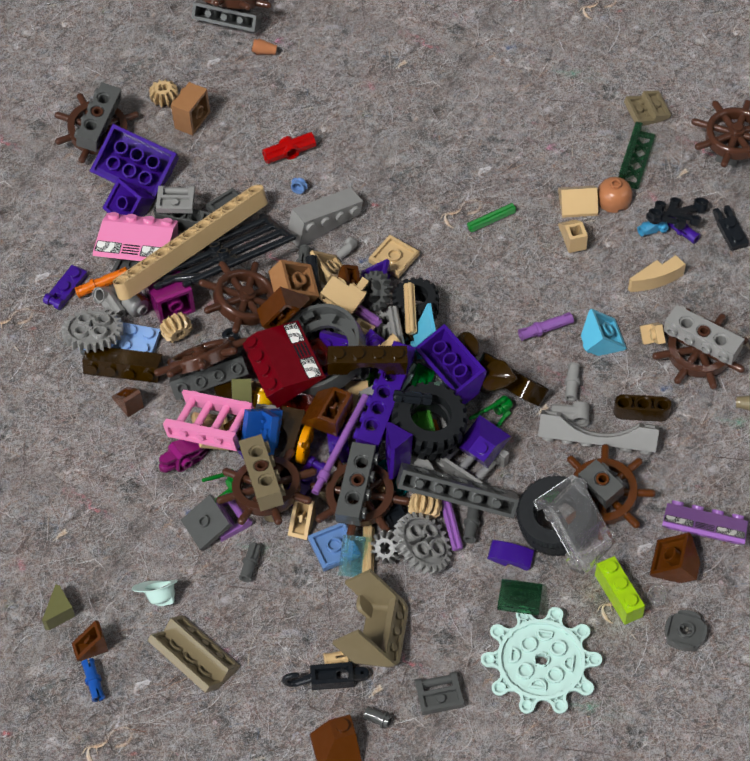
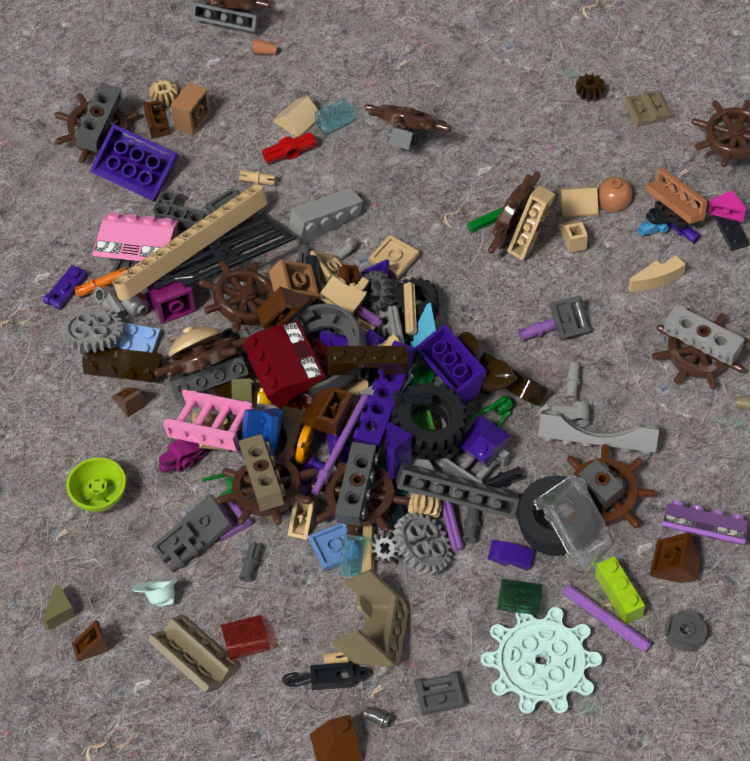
blue pin [81,658,105,702] -> none
dark purple slope [103,178,155,217] -> none
light grey plate [156,186,195,213] -> none
tan gear [159,312,193,343] -> none
medium blue plate [291,177,308,194] -> none
medium azure slope [581,309,627,356] -> none
dark brown beam [613,394,672,422] -> none
clear green fence [618,121,655,189] -> none
tan bracket [640,322,666,344] -> none
none -> lime piece [66,457,126,513]
none -> reddish brown hinge [143,101,170,139]
none -> dark grey plate [151,520,204,572]
none -> tan dish [168,326,222,358]
none -> clear red slope [221,615,270,660]
none -> tan pin [239,170,276,186]
none -> tan slope [273,96,322,137]
none -> clear light blue hinge [315,98,355,136]
none -> reddish brown brick [365,104,452,150]
none -> black pin [482,466,523,488]
none -> brick [488,171,555,260]
none -> dark grey plate [549,295,591,340]
none -> medium lavender axle [563,585,651,652]
none -> dark brown gear [575,73,605,102]
none -> nougat fence [645,167,708,224]
none -> dark pink slope [707,190,746,222]

